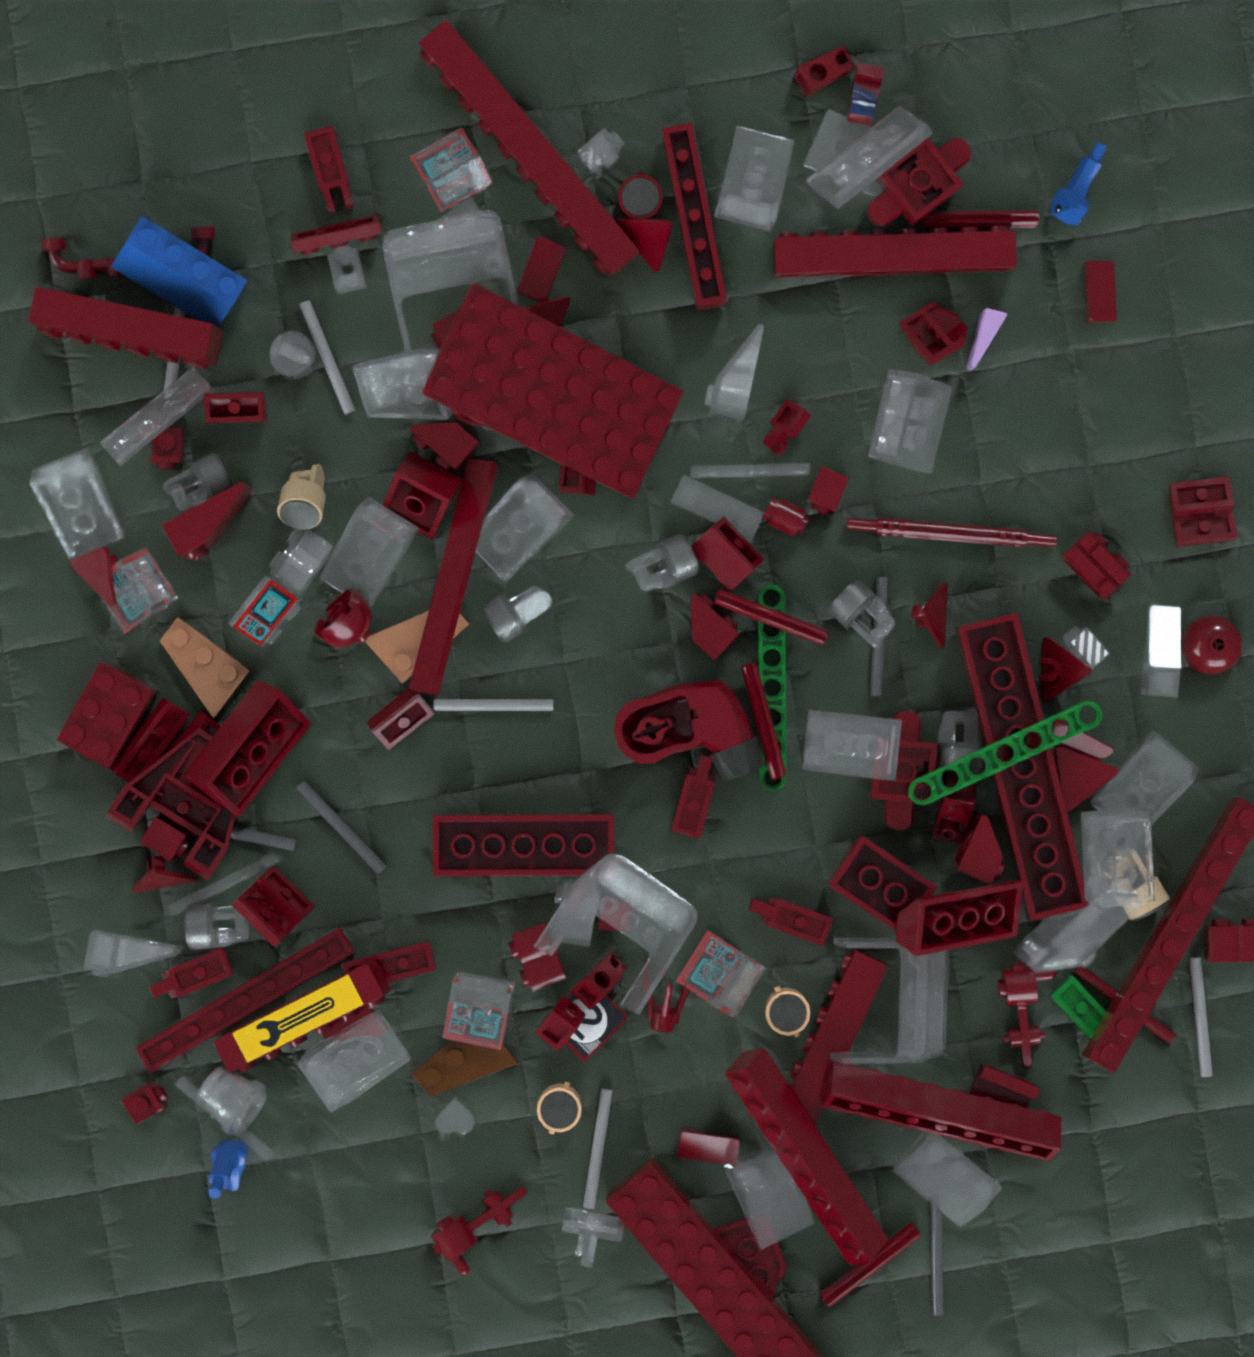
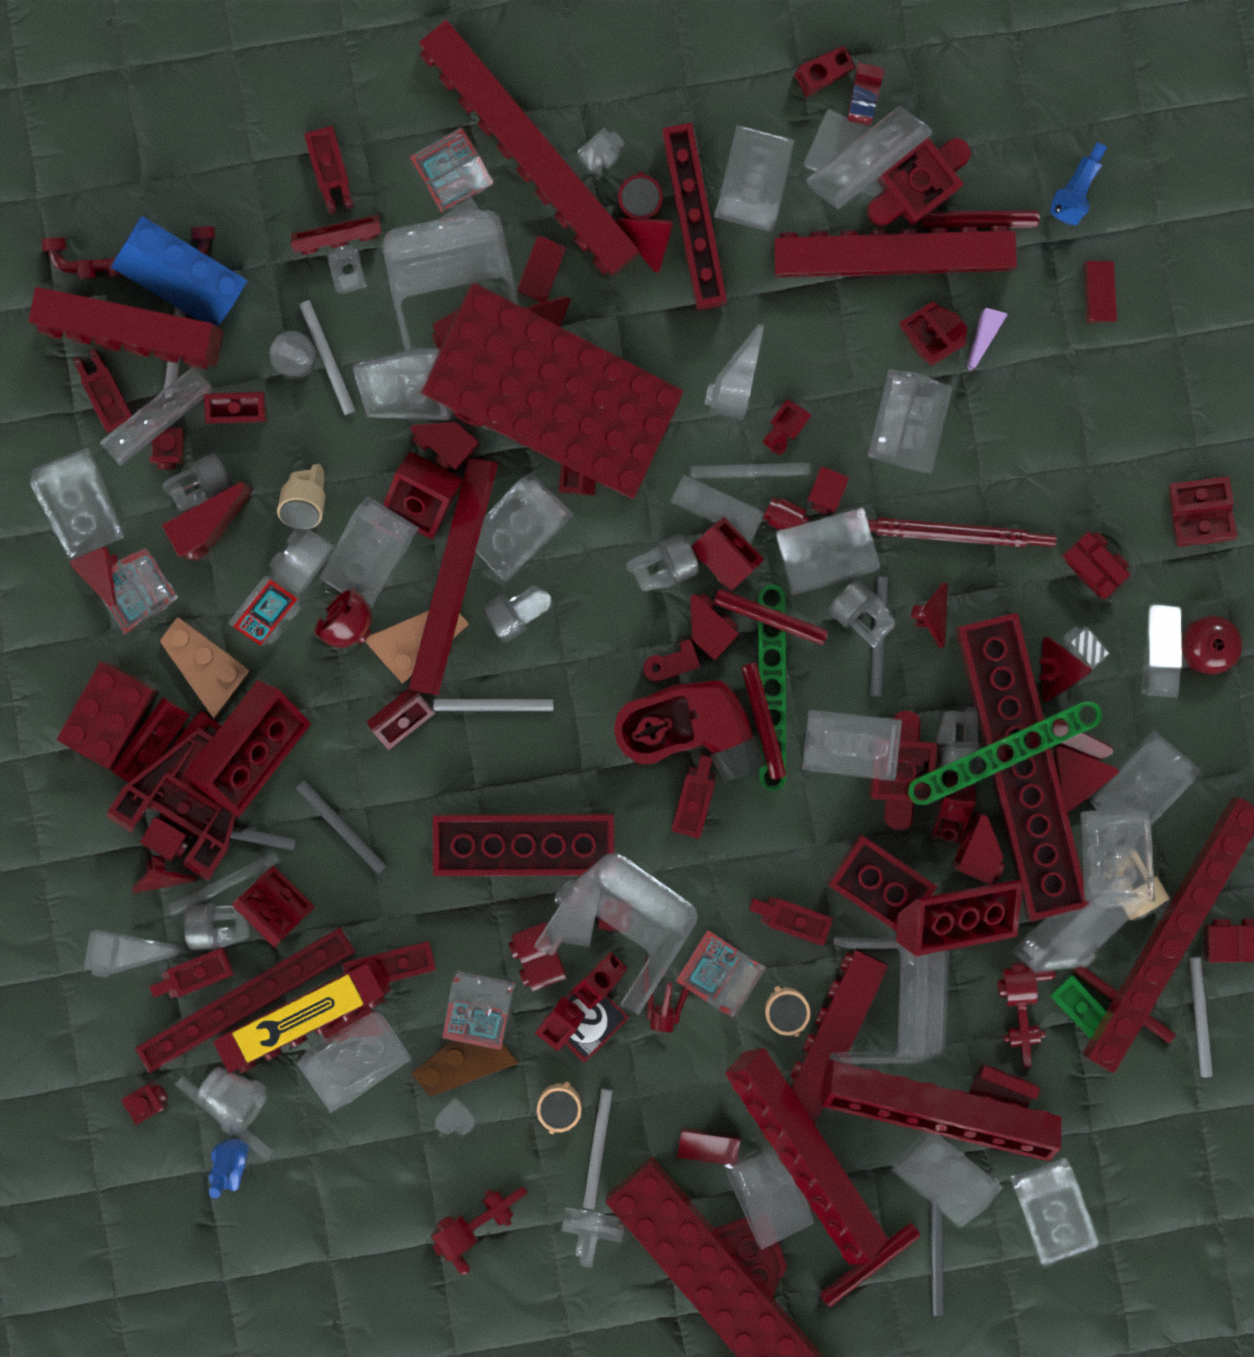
none -> dark red hinge [73,347,136,434]
none -> dark red leg [643,639,700,681]
none -> clear slope [776,508,880,596]
none -> clear slope [1010,1158,1099,1265]

